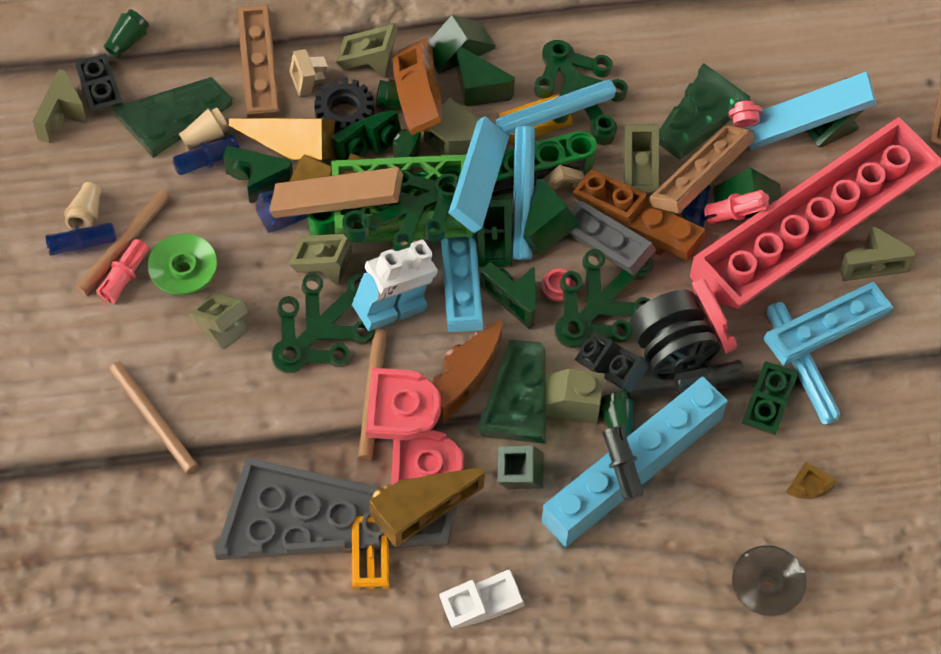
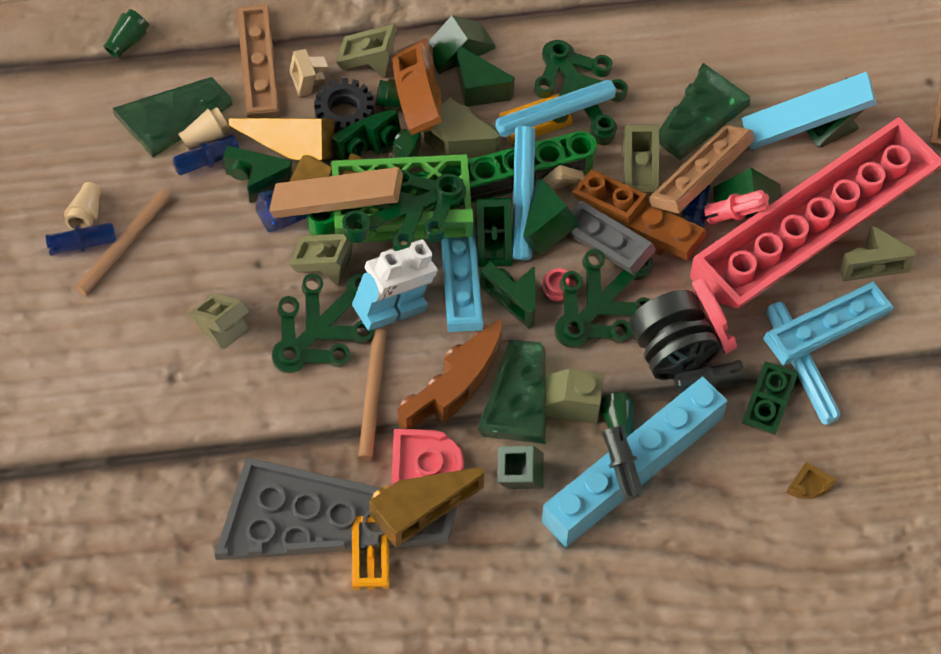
olive slope [32,69,87,143] -> none
pearl dark grey slope [75,53,123,114] -> none
coral axle [96,239,149,304] -> none
medium nougat bar [109,361,198,474] -> none
bright green dish [148,233,217,295] -> none
coral tile [366,368,441,440] -> none
white slope [439,569,525,629] -> none
medium azure tile [448,116,509,233] -> none
pearl dark grey slope [574,331,650,394] -> none
coral plate [729,101,762,127] -> none
clear smoke dish [732,545,806,616] -> none

